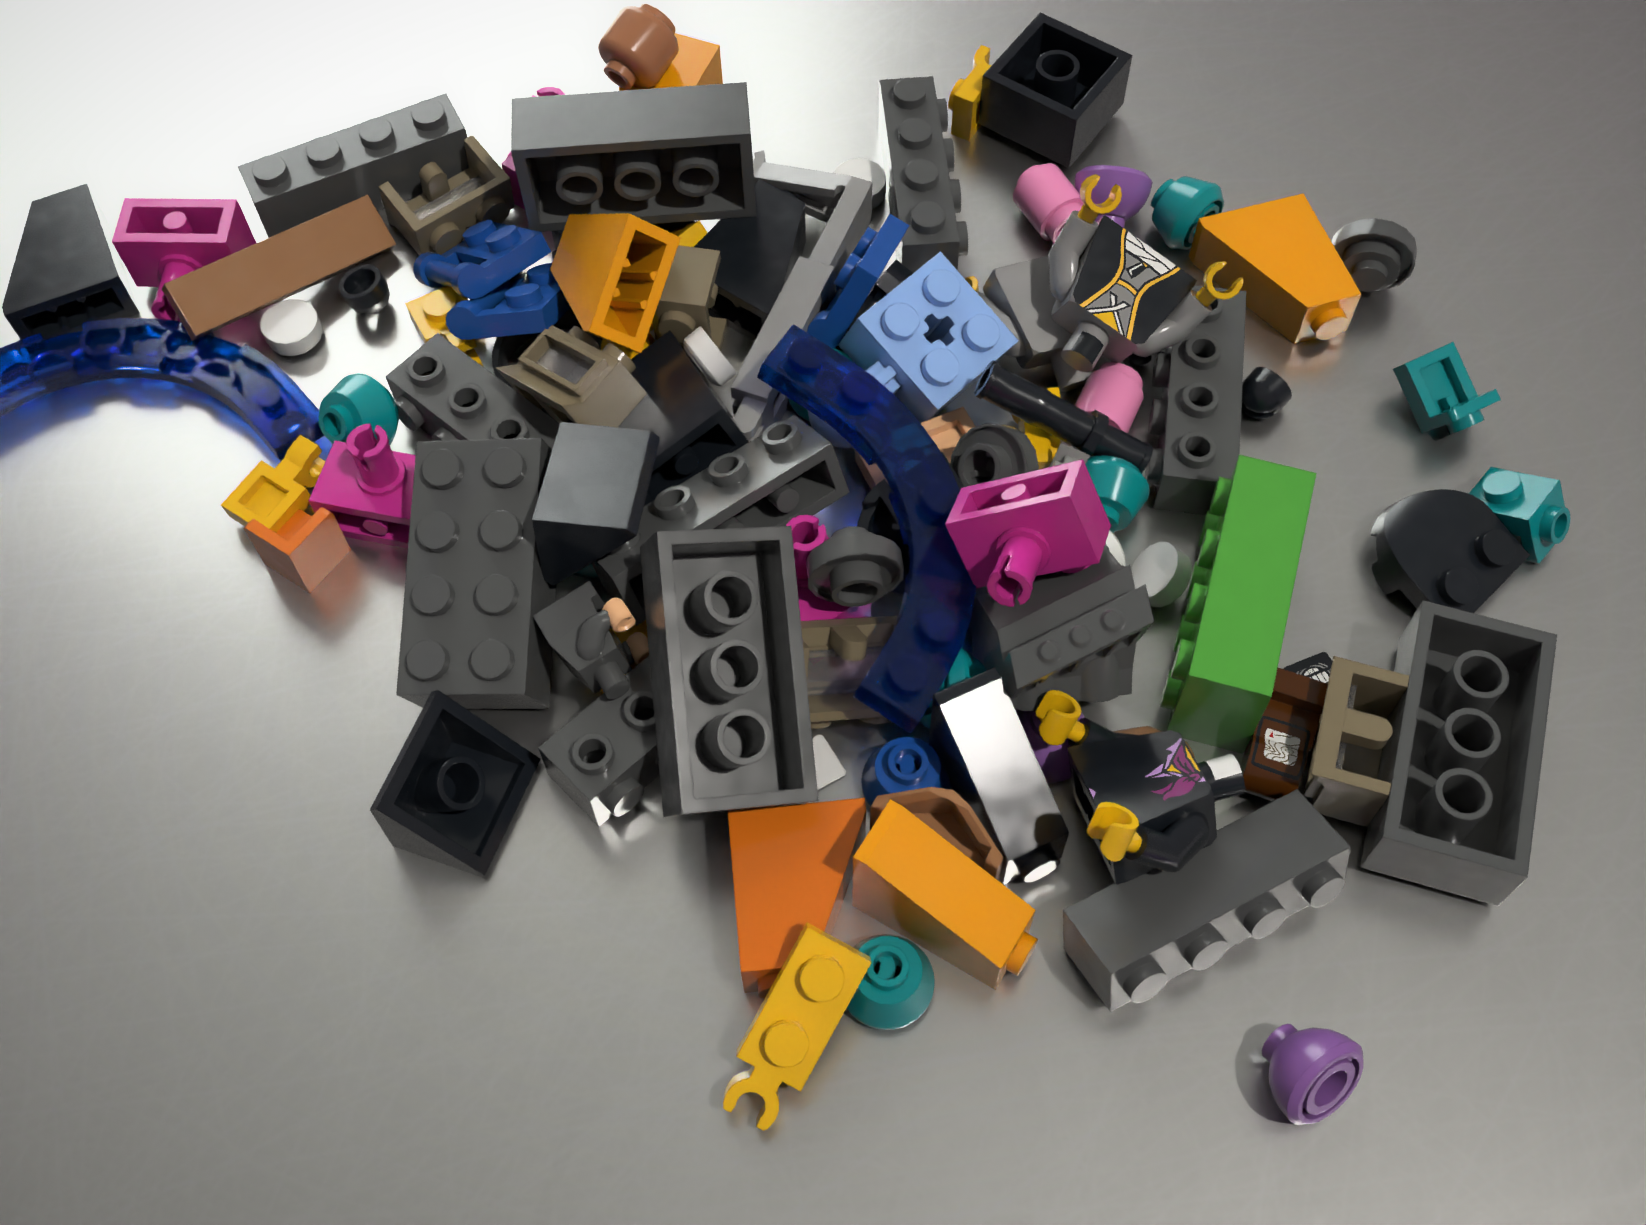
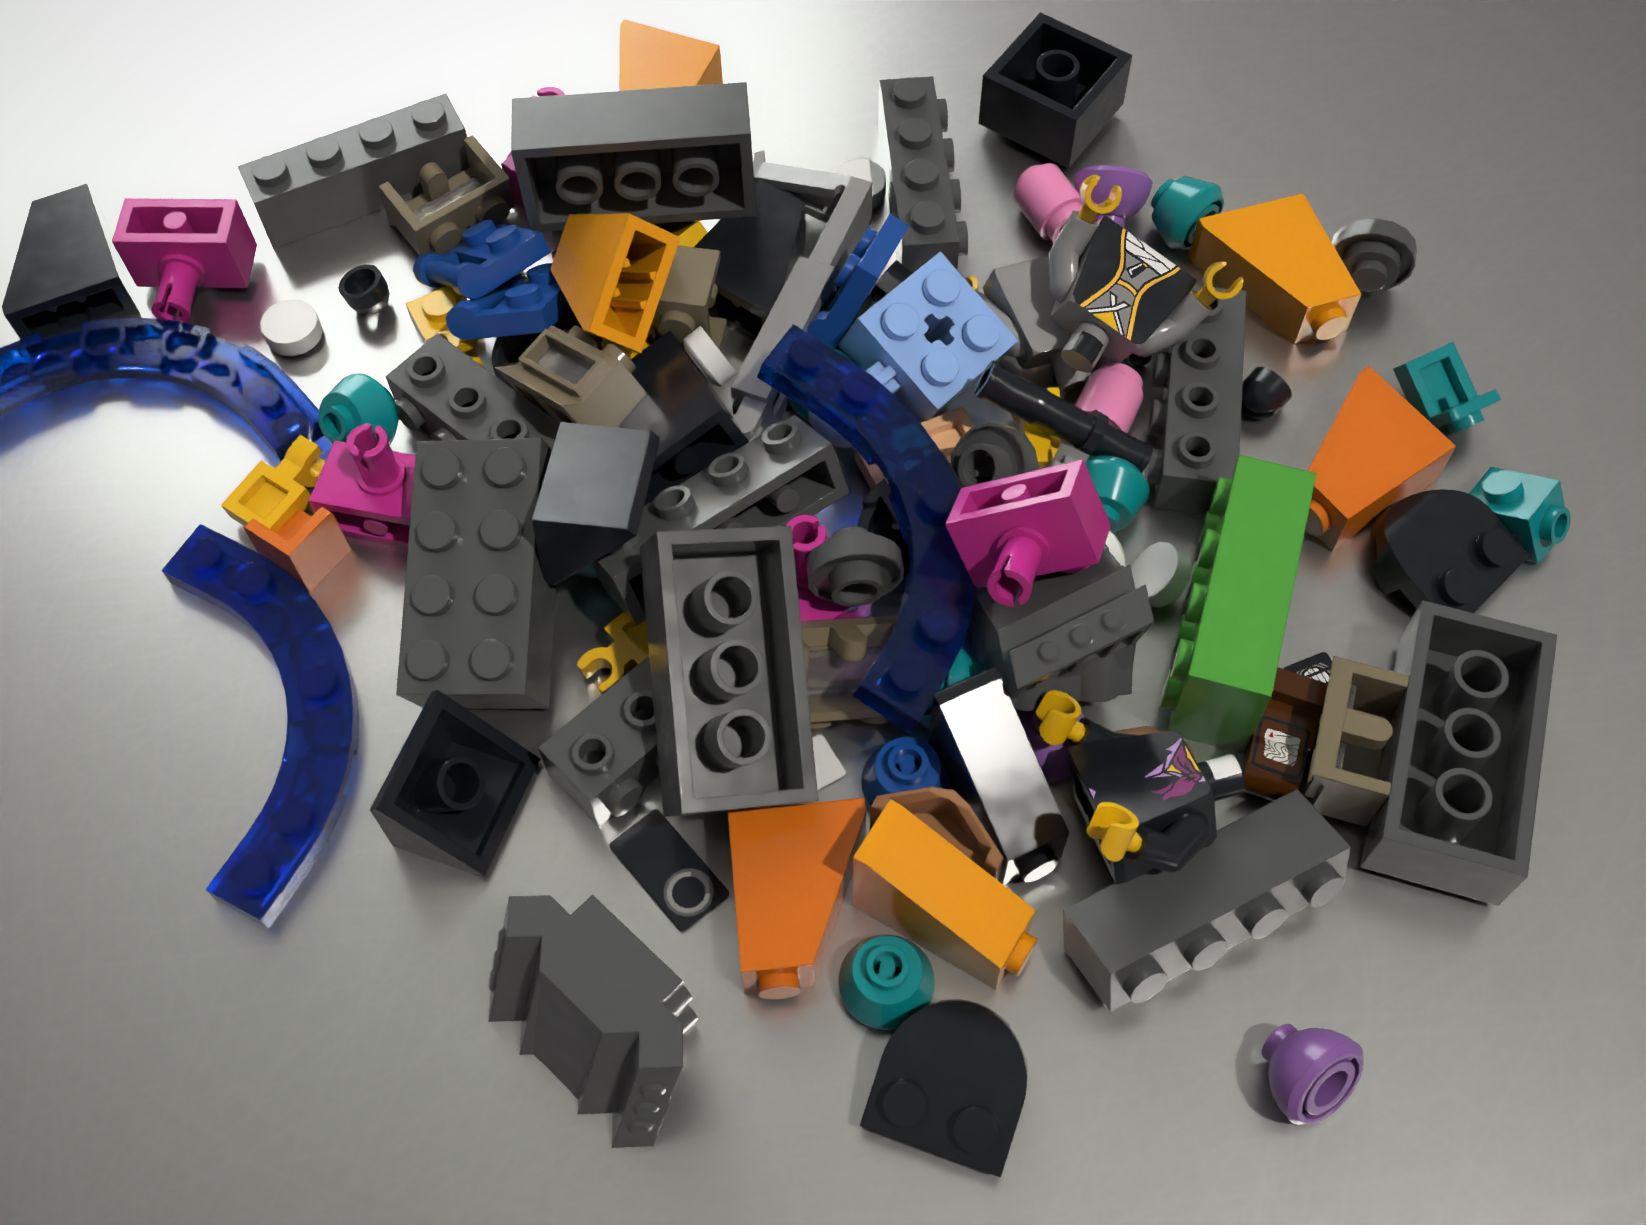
medium nougat tile [162,195,396,341] -> none
dark grey piece [533,581,649,699] -> none
nougat head [598,4,679,90] -> none
yellow plate [723,922,872,1131] -> none
yellow plate [948,45,992,142] -> none
none -> clear blue plate [161,524,359,929]
none -> dark grey slope [488,894,698,1148]
none -> black sticker [609,809,729,931]
none -> black slope [860,999,1028,1178]
none -> orange slope [1305,366,1456,552]

